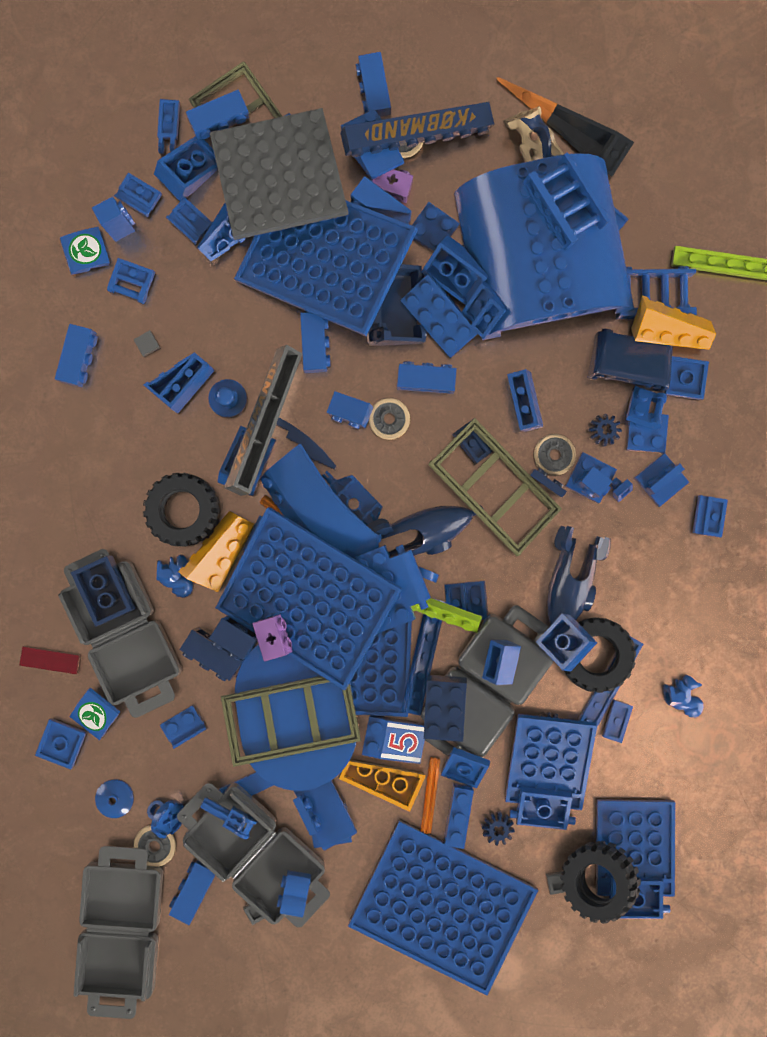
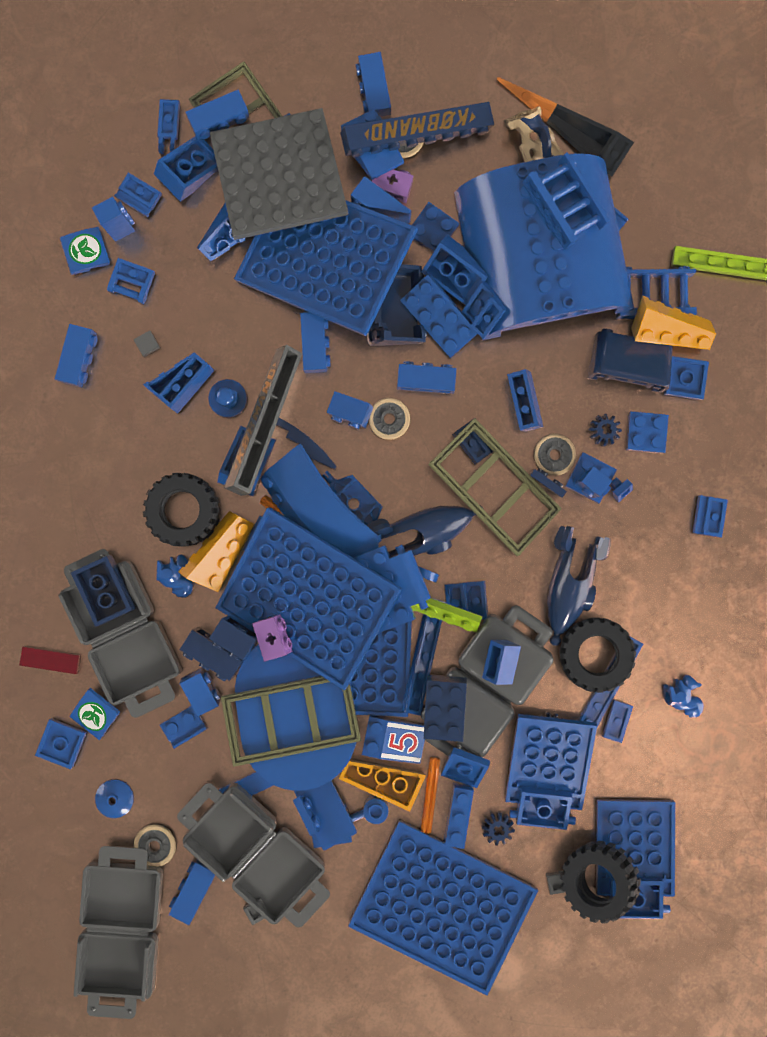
blue tile [147,800,184,838] -> none
blue plate [166,197,212,244] -> none
blue connector [200,798,258,839] -> none
blue brick [277,870,311,918] -> none
blue brick [536,613,597,671] -> none
blue plate [626,386,667,429] -> none
blue bracket [634,453,689,507] -> none
none -> blue brick [179,668,221,716]
none -> blue piece [350,795,389,824]

